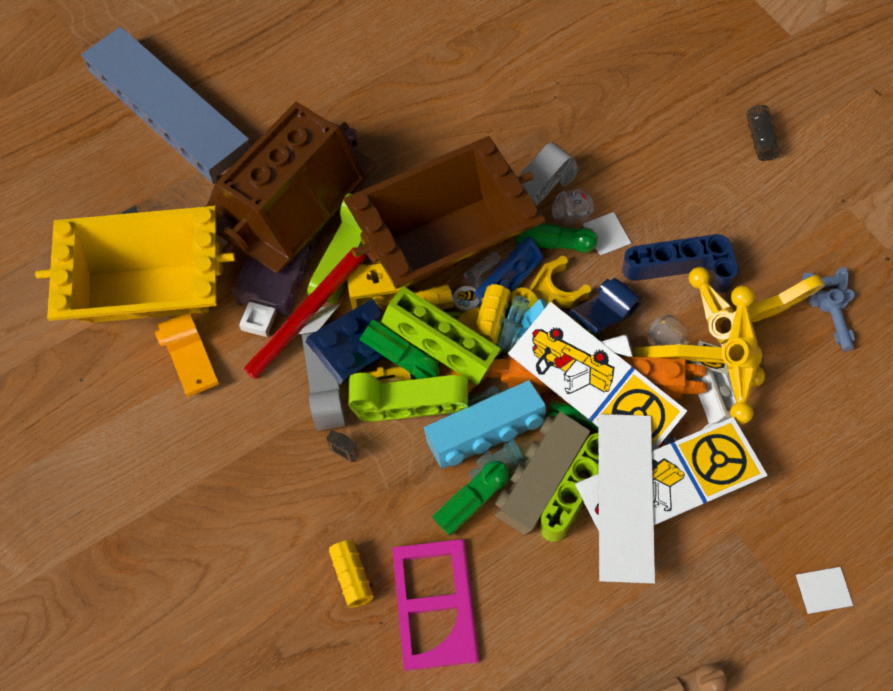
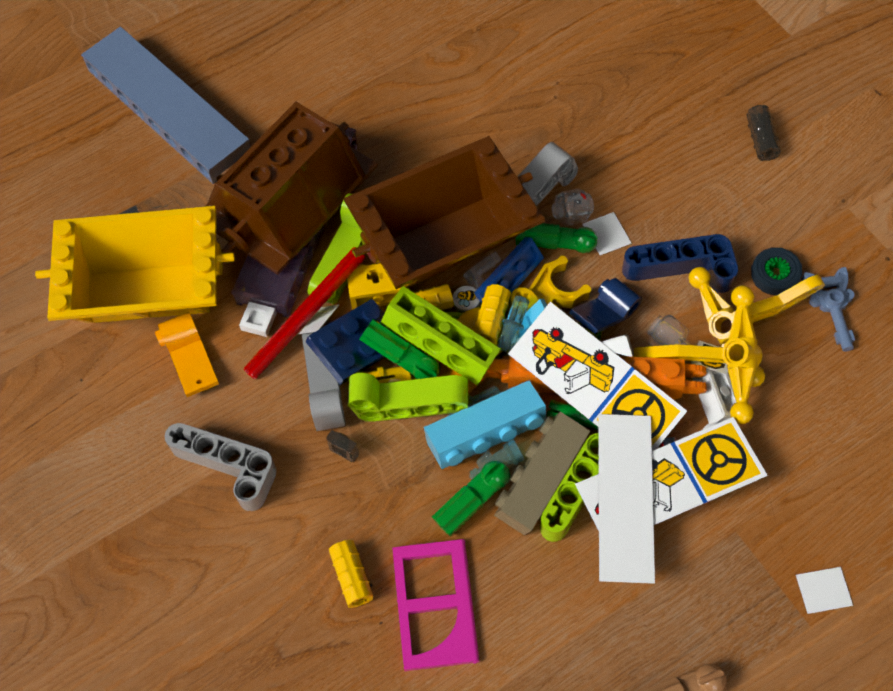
none -> light grey beam [164,423,277,511]
none -> black bush [751,247,802,295]

